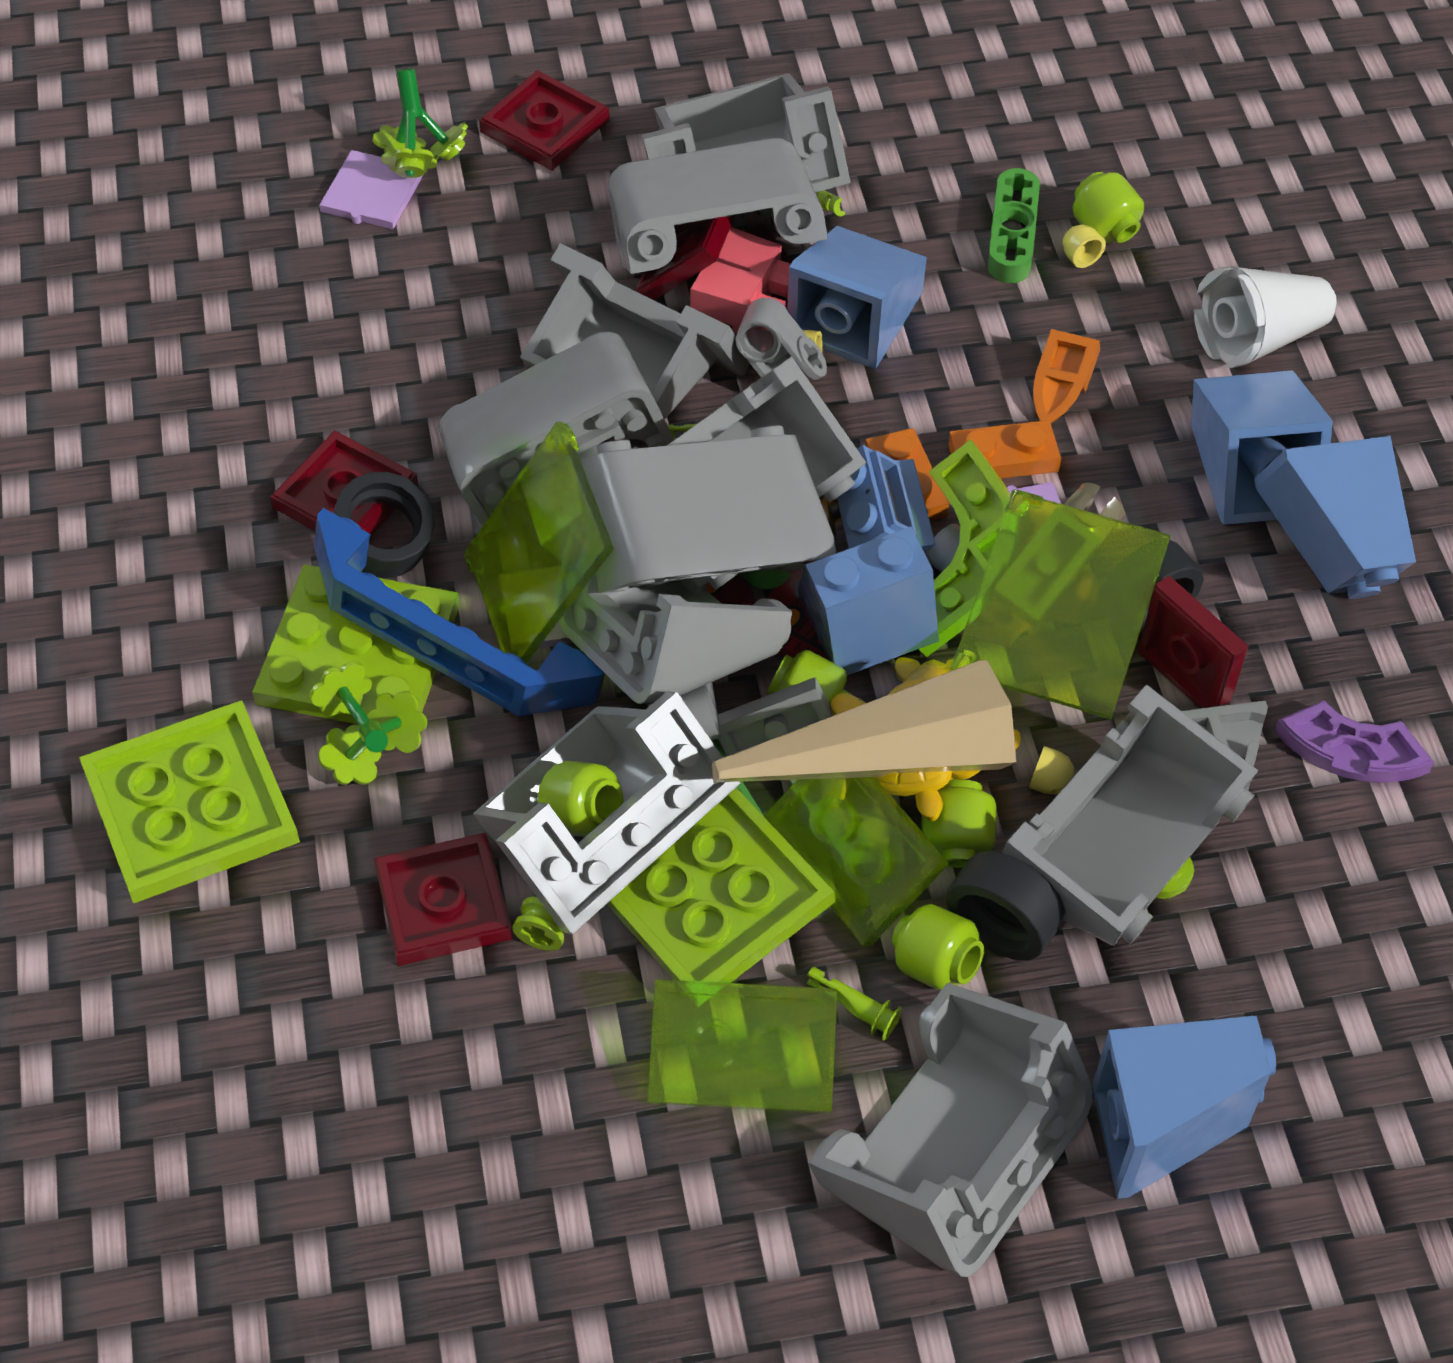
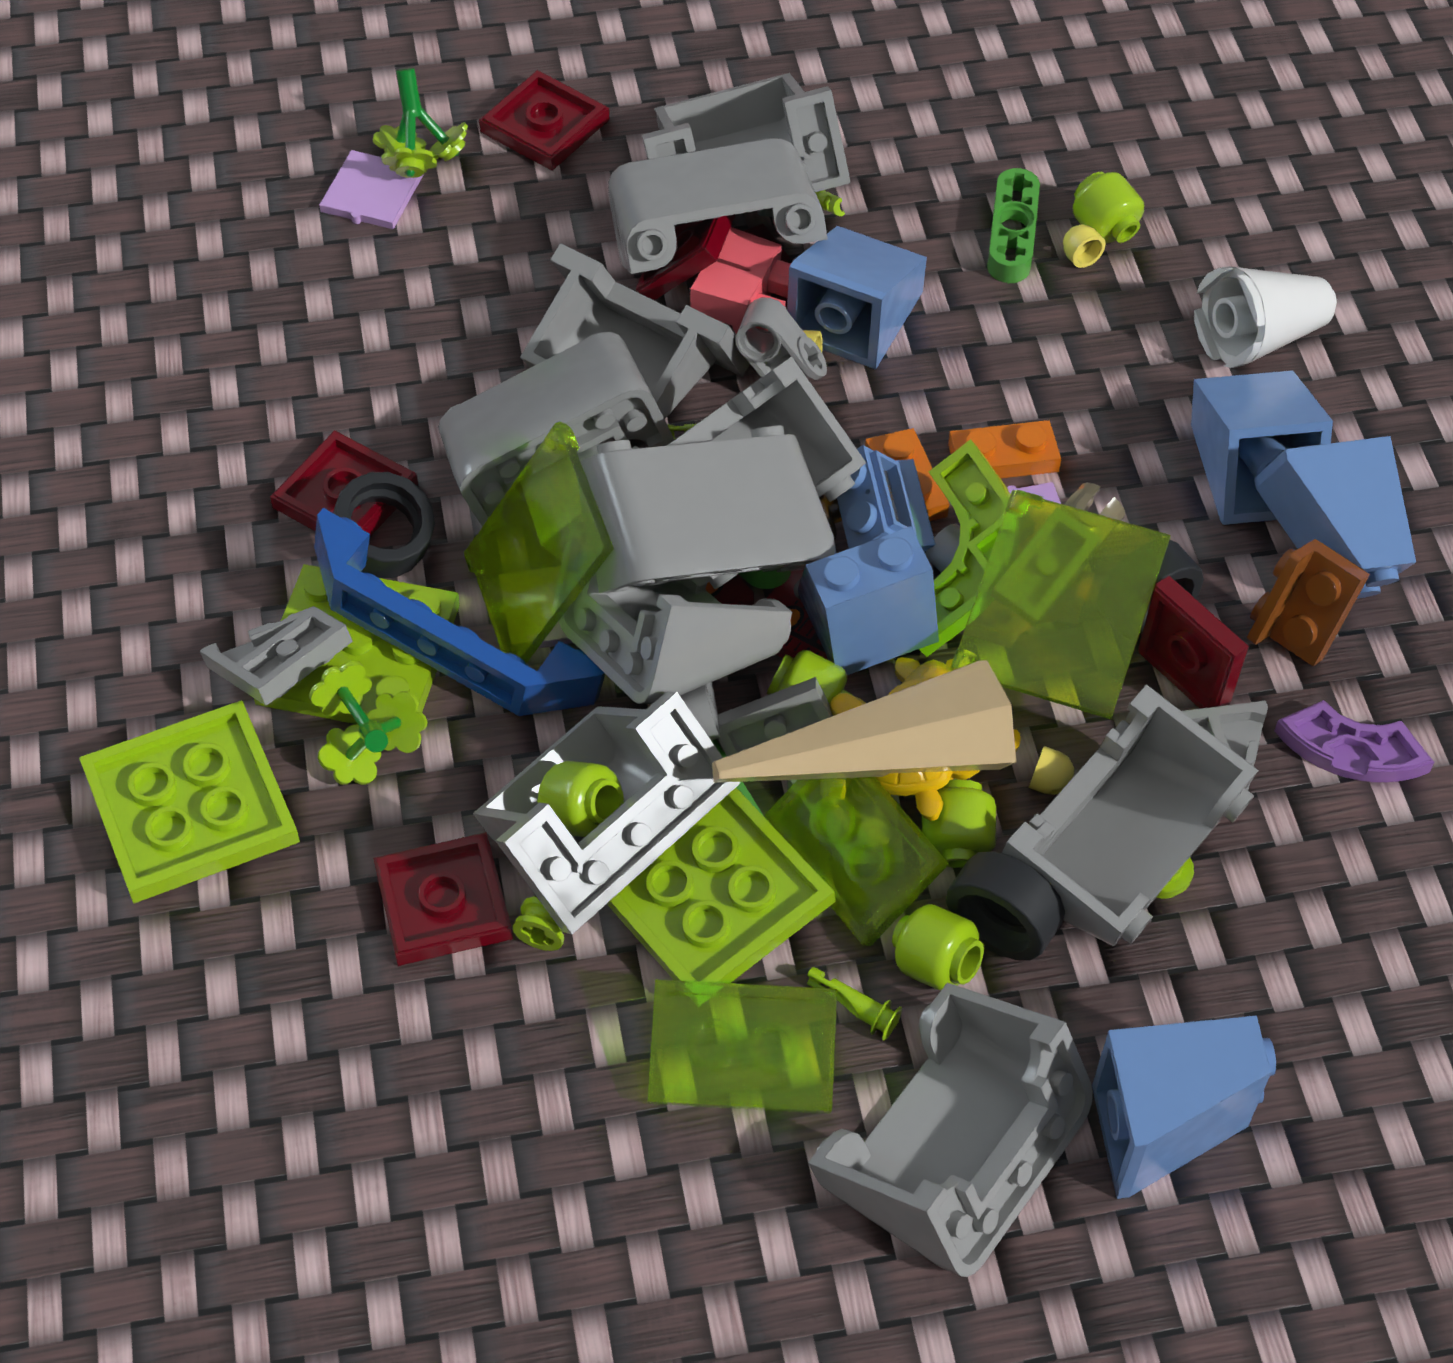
orange plate [1033,329,1101,423] -> none
none -> light grey wing [200,606,353,706]
none -> dark orange bracket [1247,539,1370,666]

